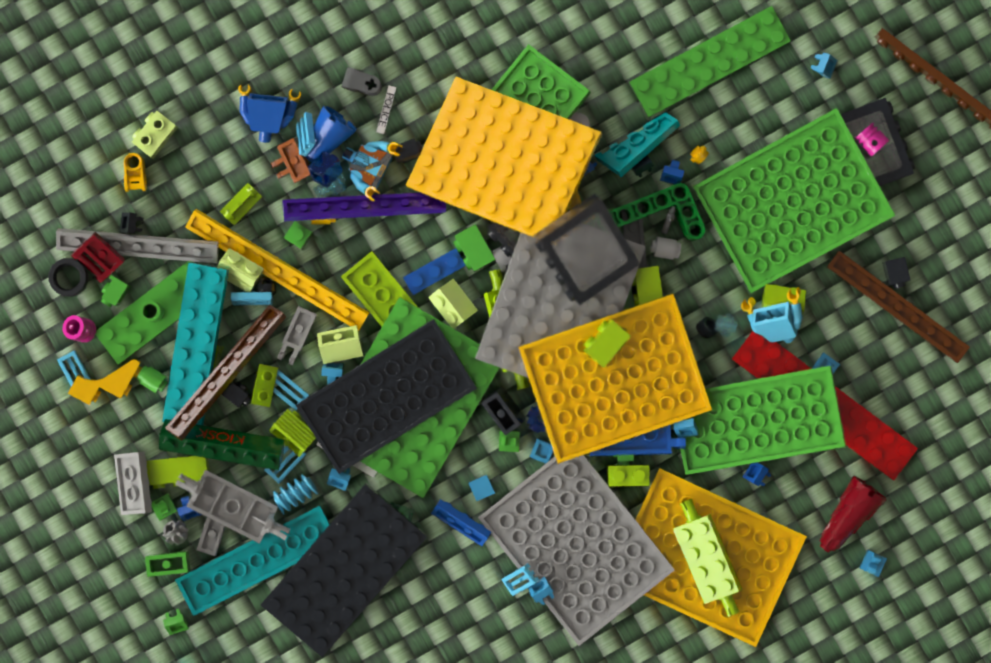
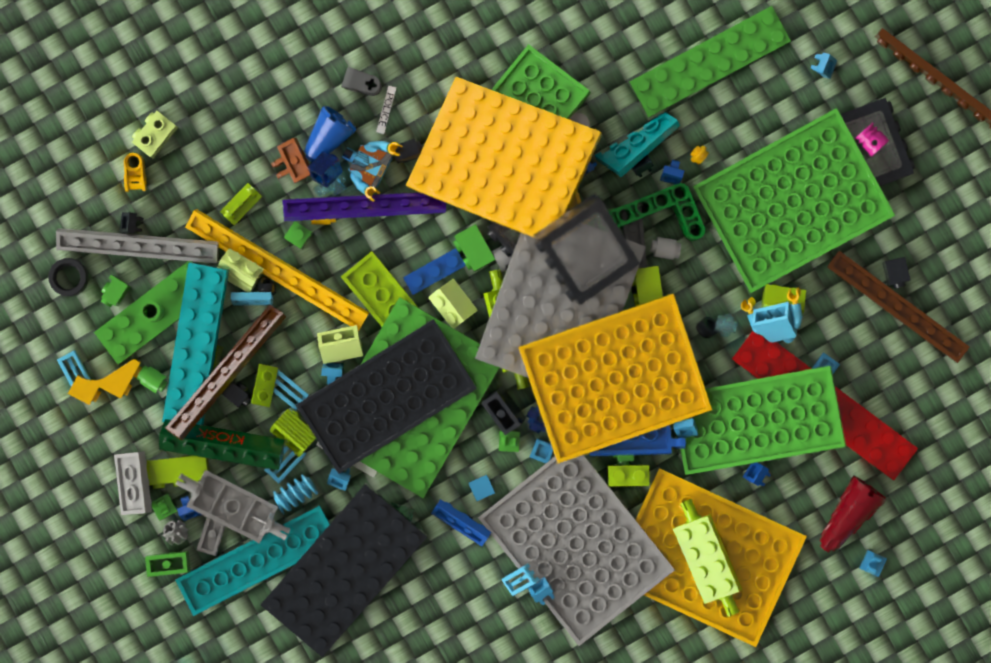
dark pink piece [63,315,96,342] -> none
dark red plate [71,232,125,283] -> none
bright green tile [163,609,189,635] -> none
blue torso [238,84,301,143] -> none
light grey hinge [277,306,317,365] -> none
medium azure tile [296,112,316,157] -> none
lime brick [583,319,630,367] -> none
dark grey piece [661,206,676,234] -> none

